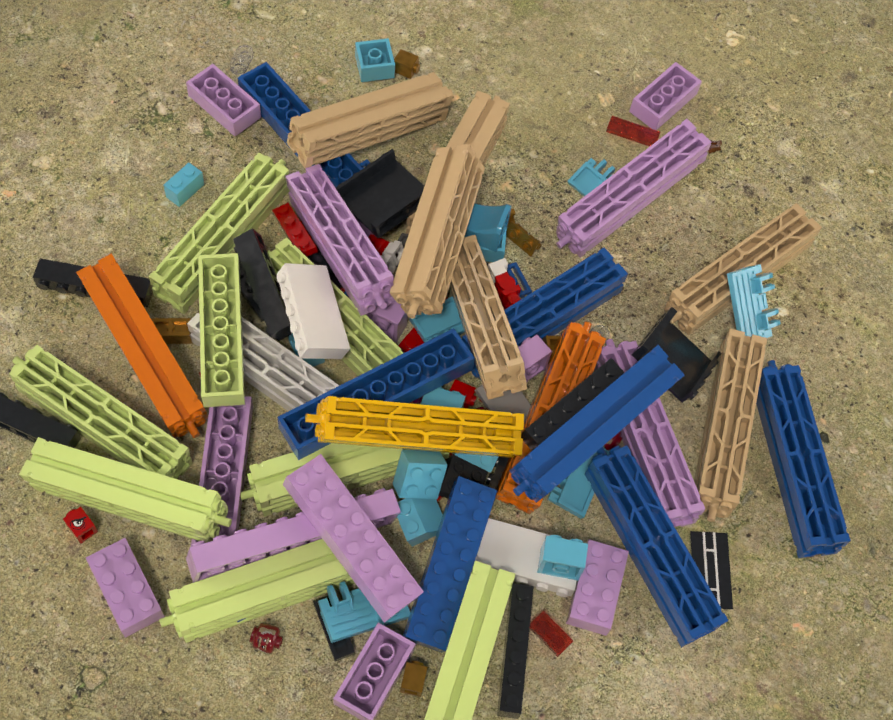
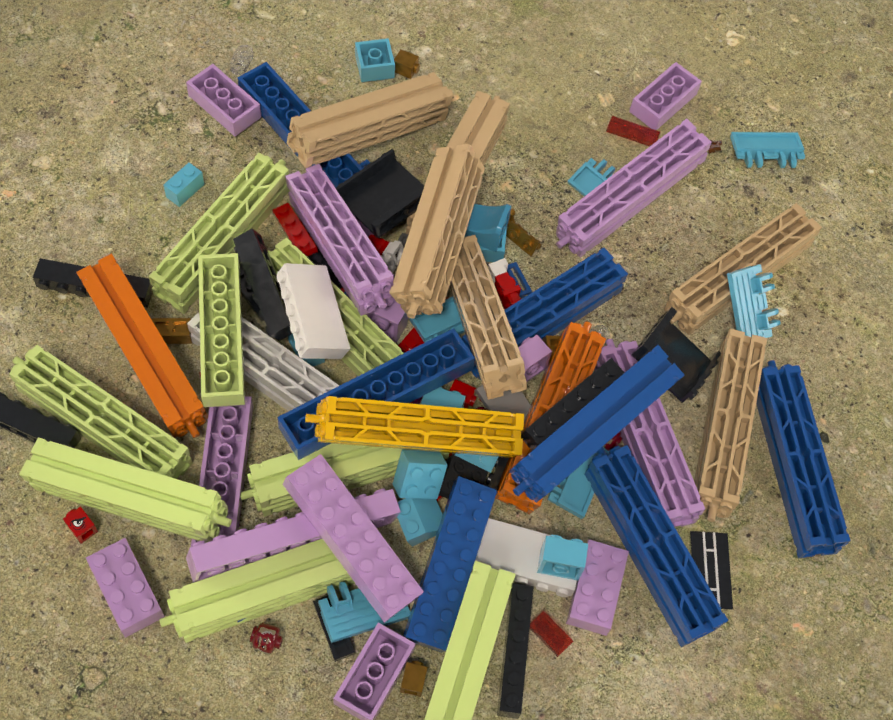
none -> medium azure hinge [730,132,805,168]

